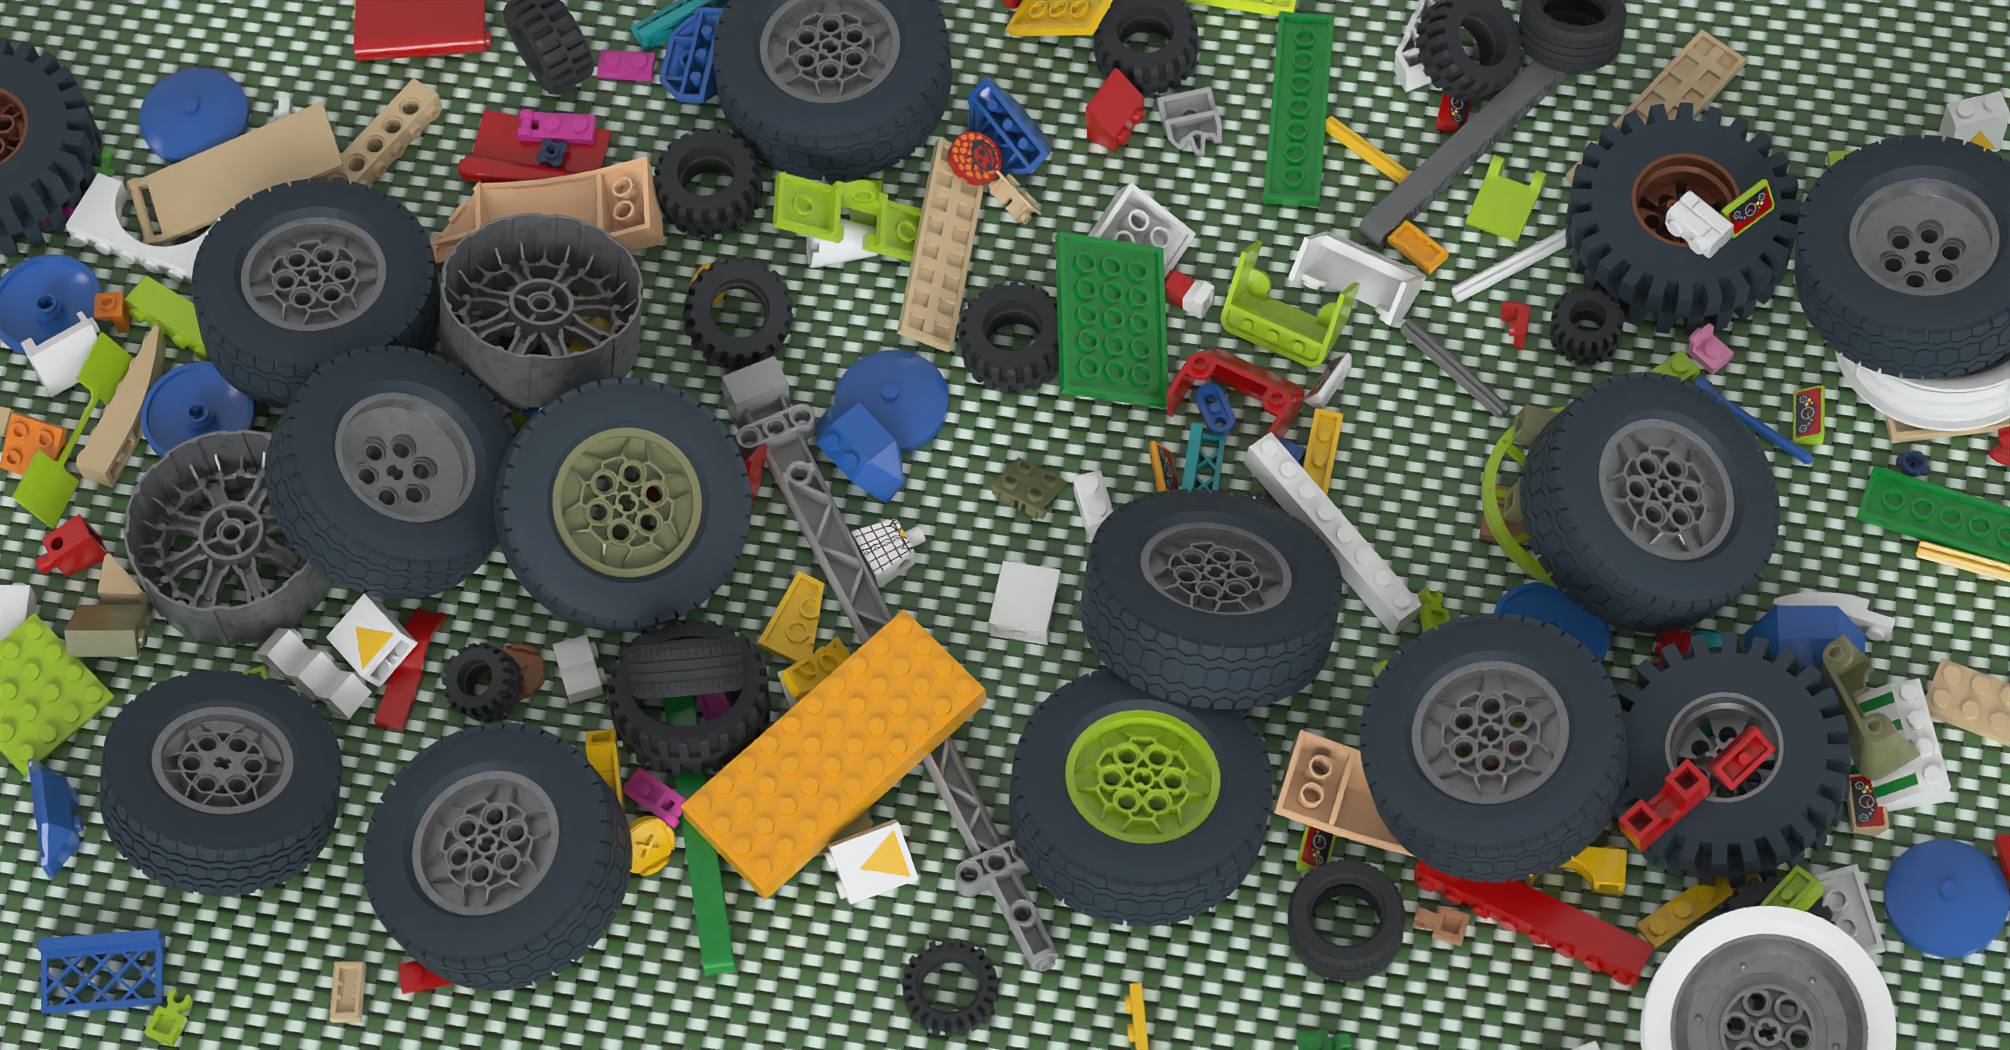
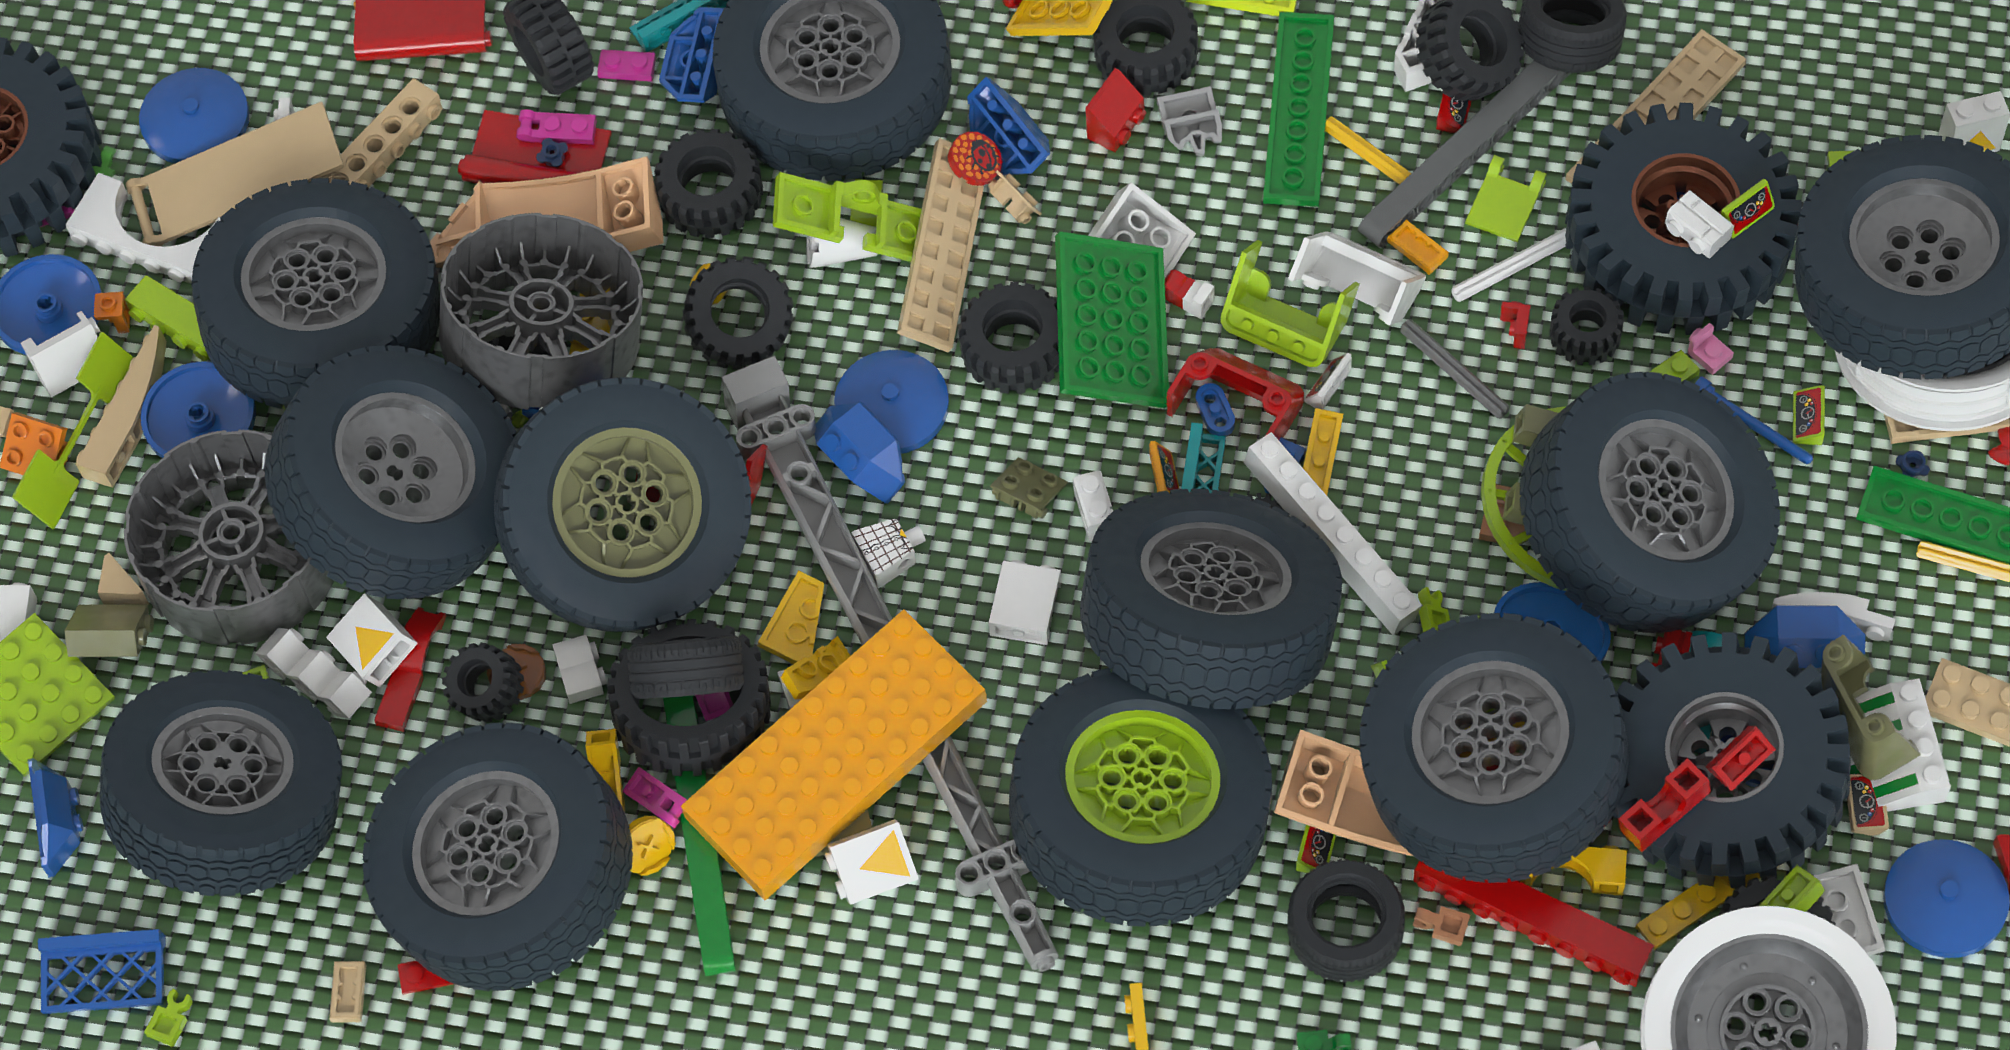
red torso [34,514,108,576] -> none
black tyre [902,938,999,1037] -> none

